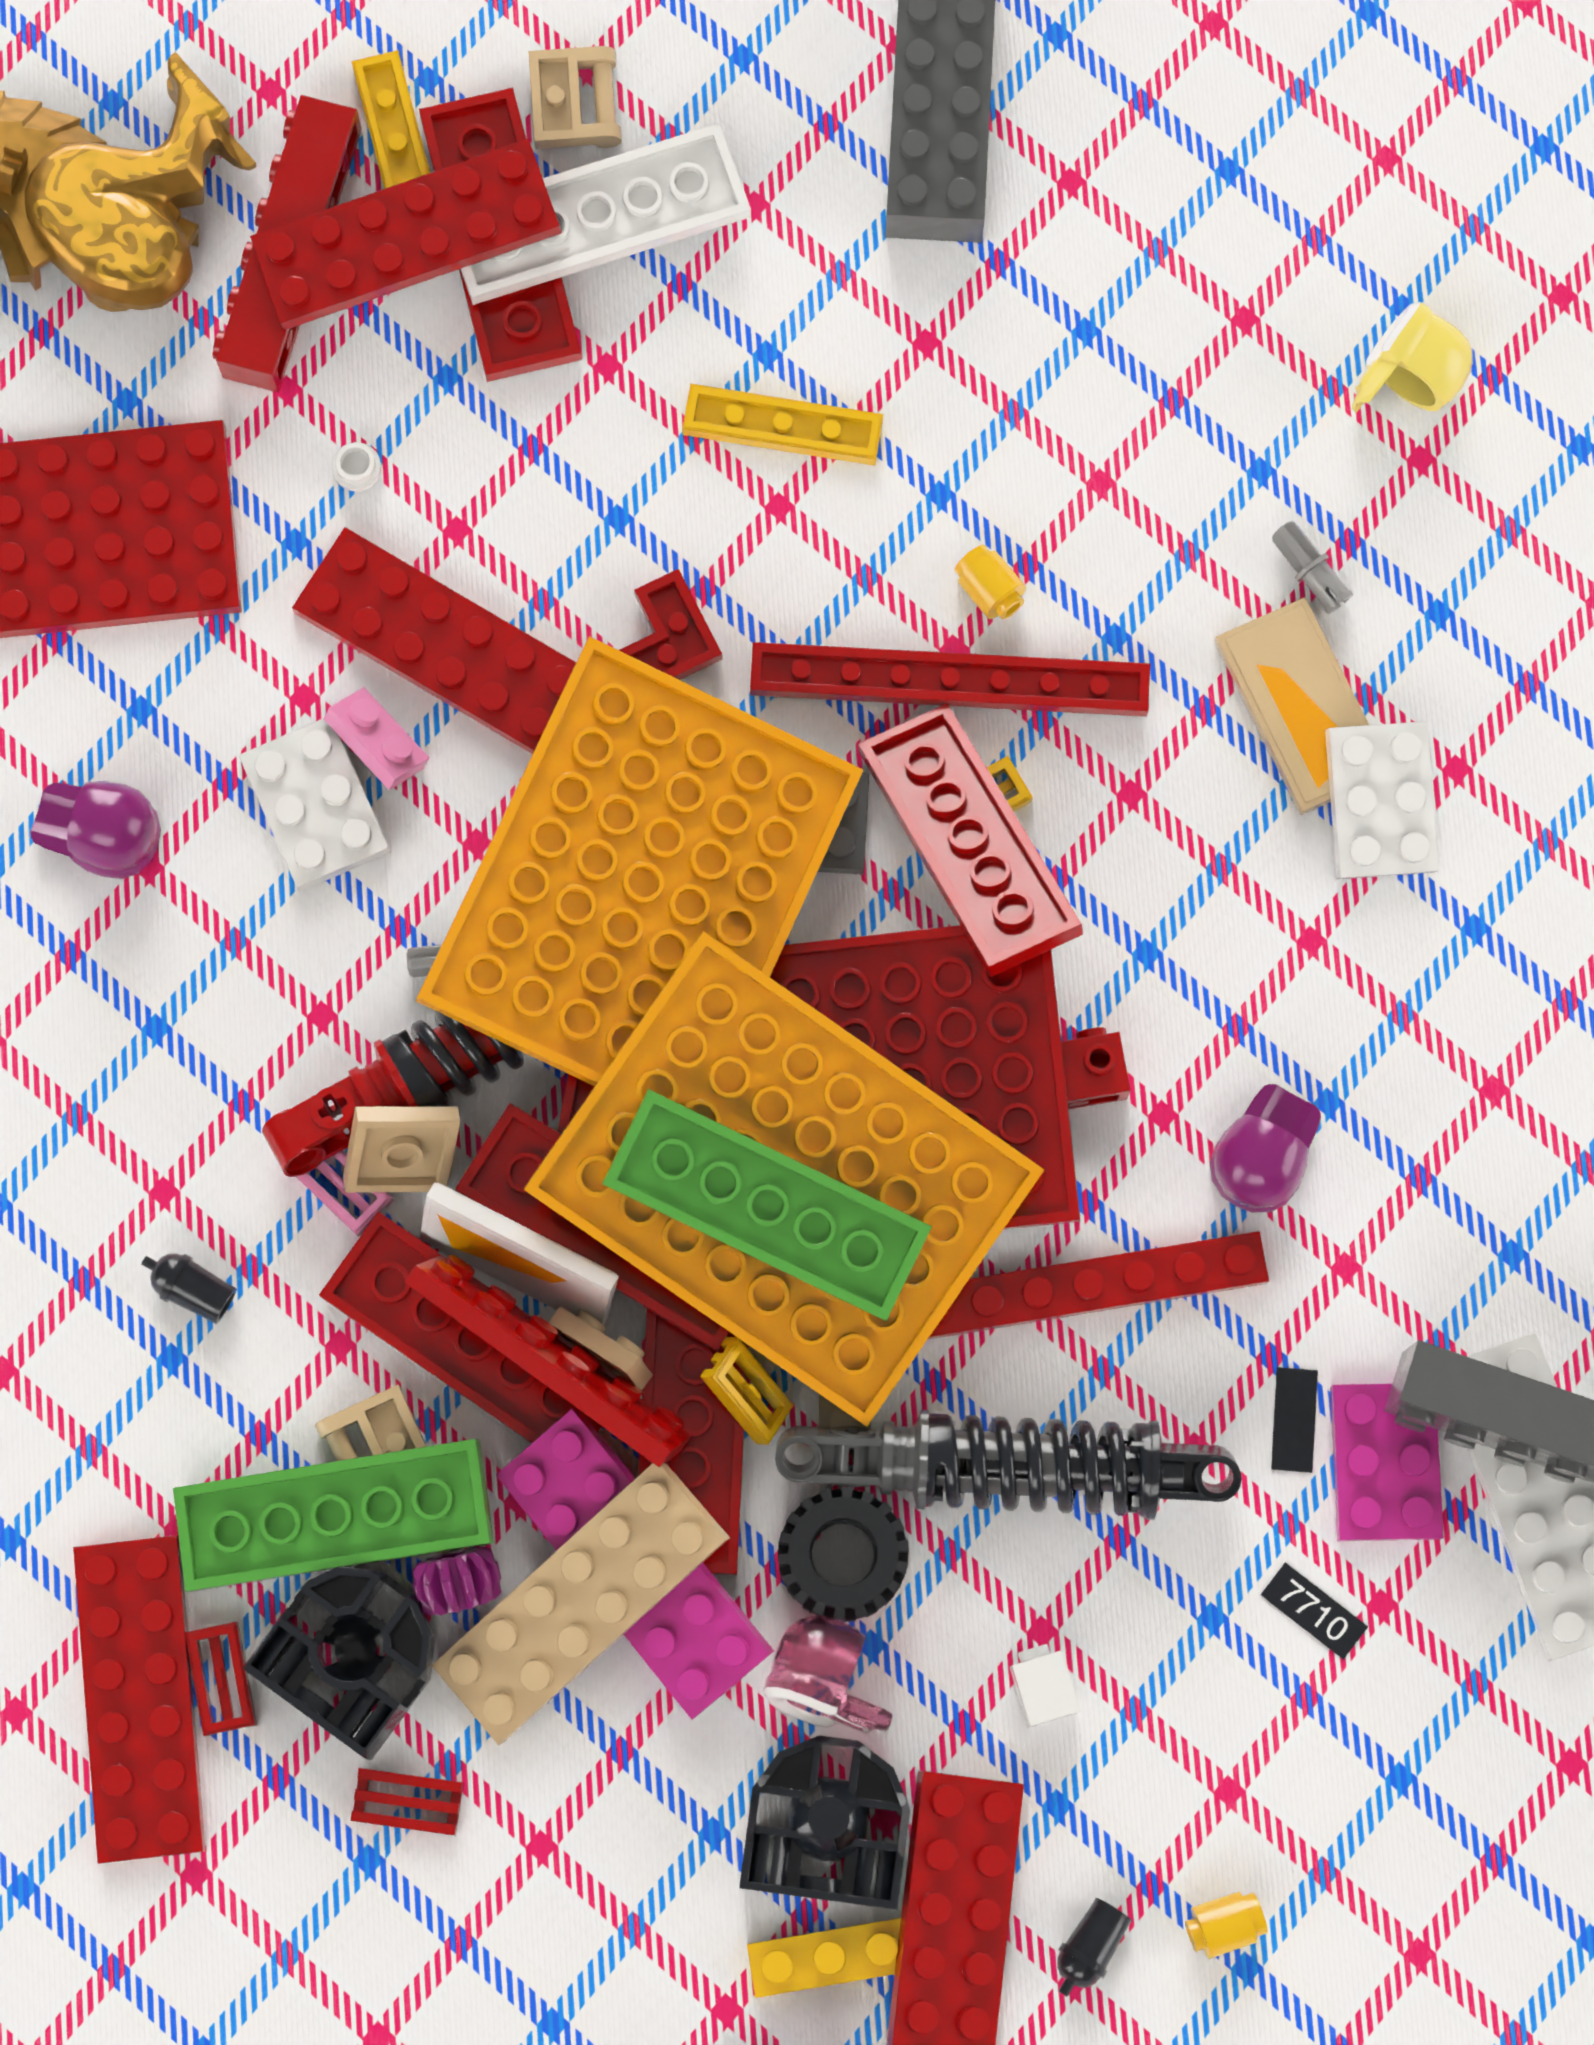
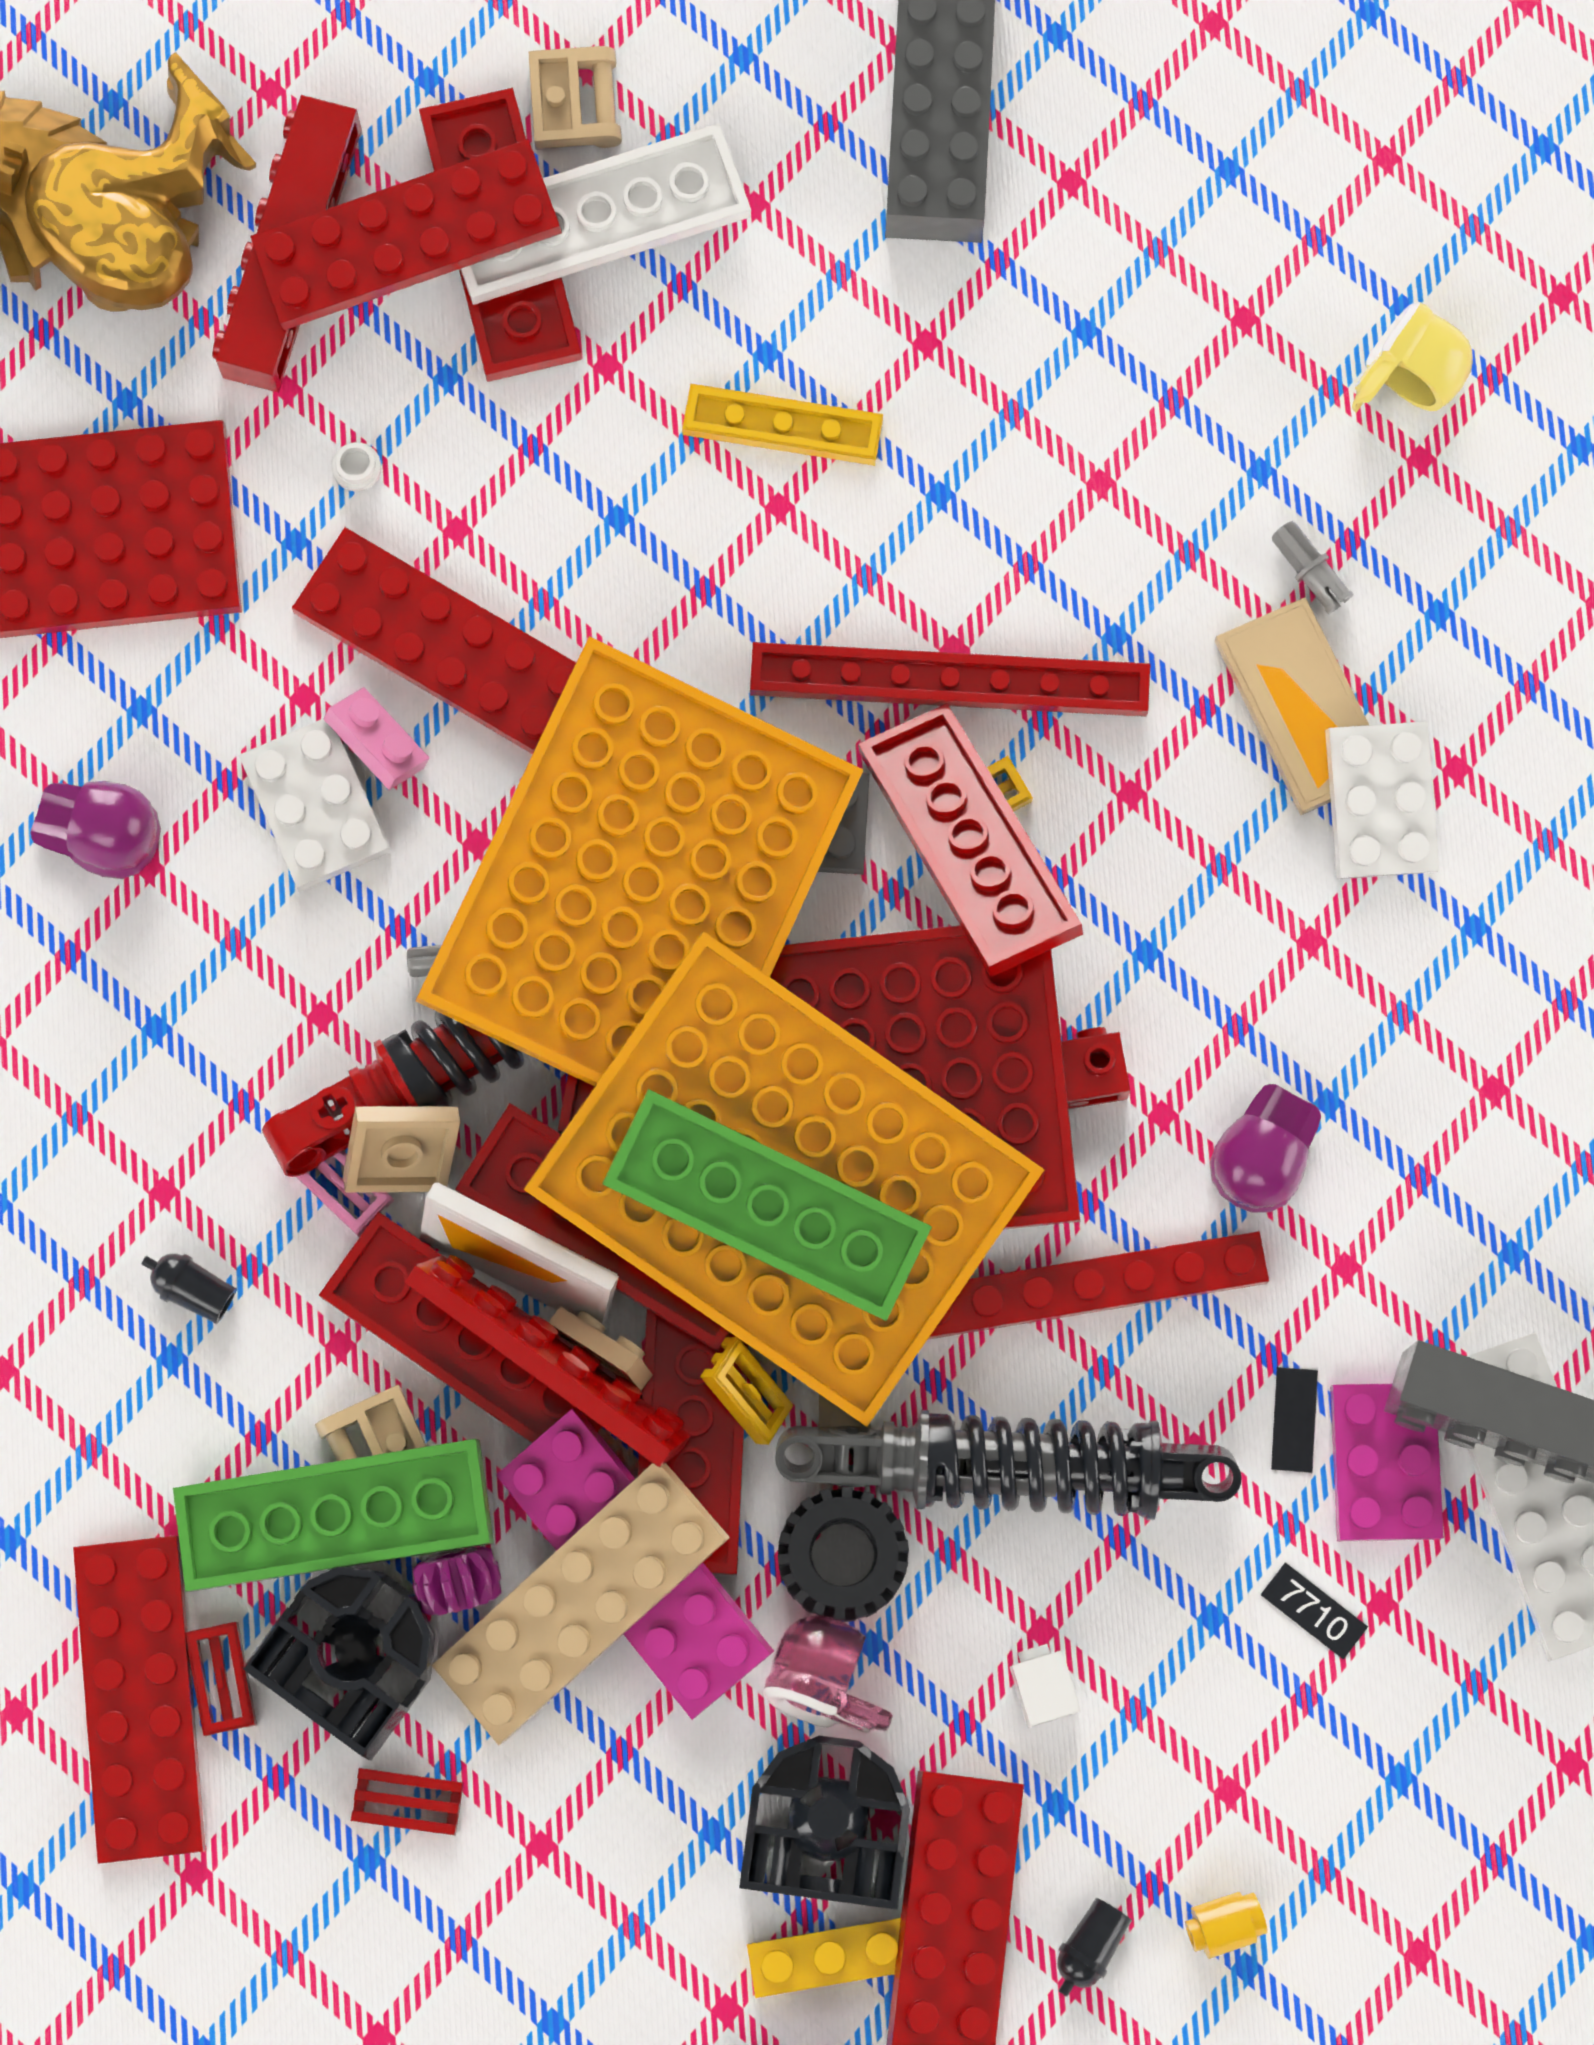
yellow tile [351,50,430,189] -> none
red plate [619,569,723,680] -> none
yellow brick [954,545,1026,620] -> none

